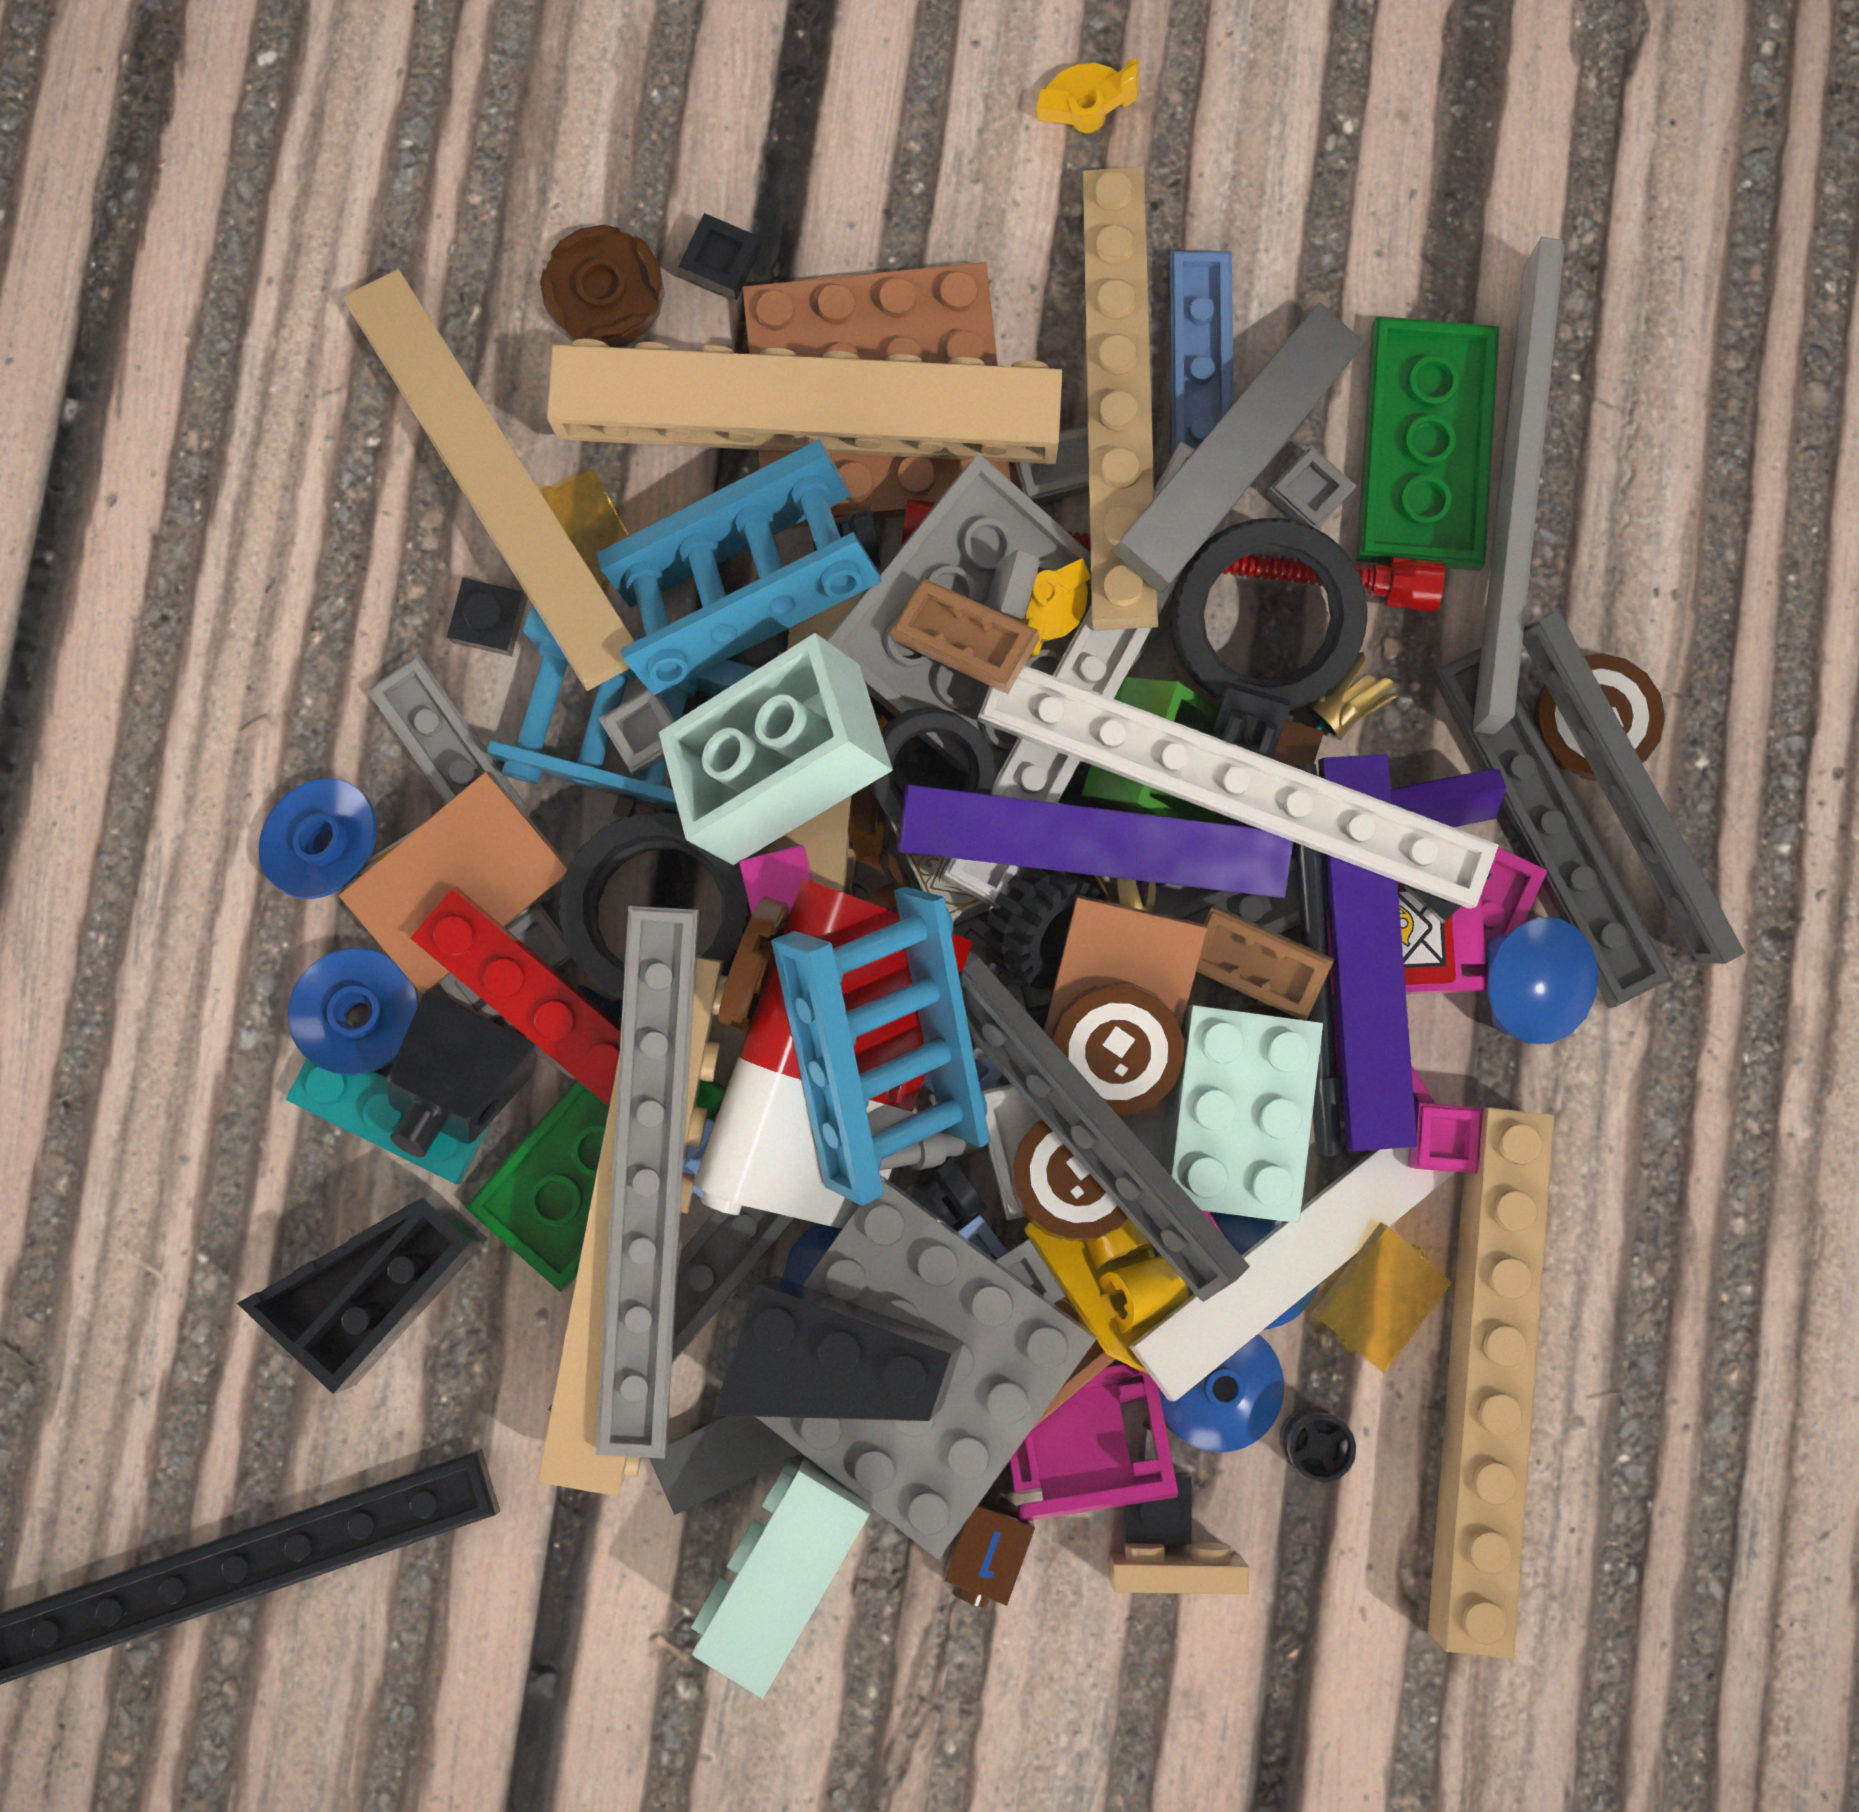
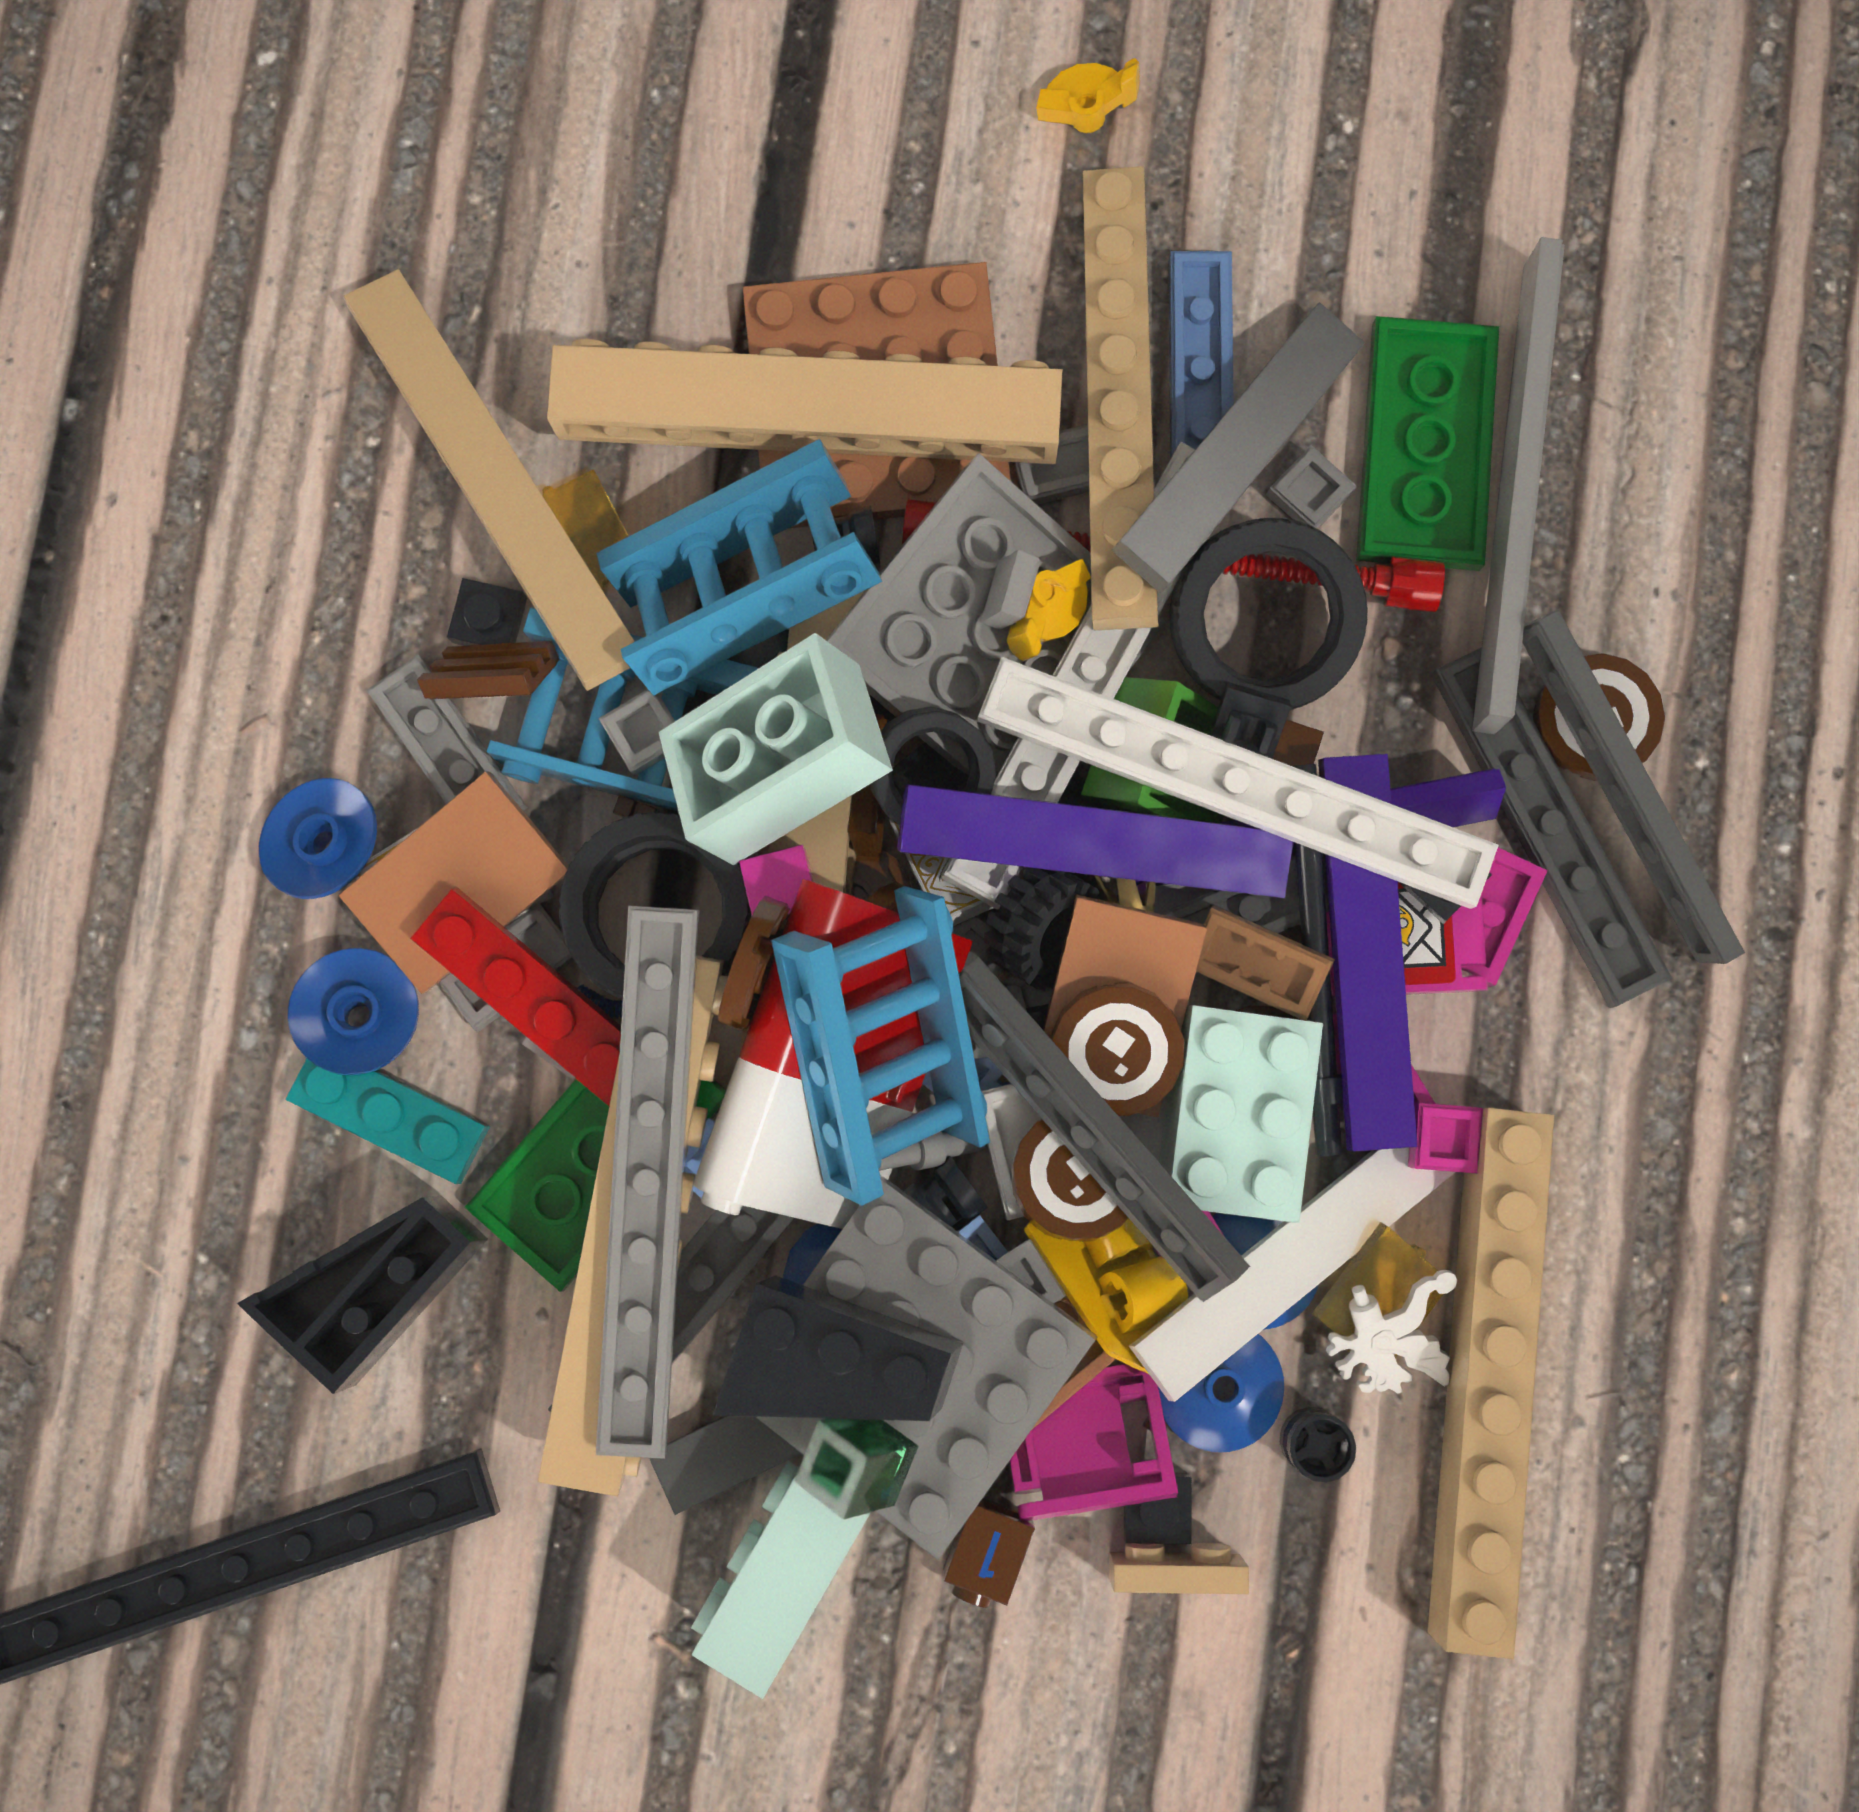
black torso [386,990,536,1157] -> none
reddish brown tile [540,225,665,348] -> none
black plate [678,213,762,300] -> none
medium nougat plate [891,577,1040,694] -> none
pearl gold piece [1306,652,1399,741] -> none
blue dish [1486,917,1598,1044] -> none
none -> reddish brown tile [417,641,560,699]
none -> clear green brick [795,1419,919,1520]
none -> white piece [1326,1270,1457,1394]

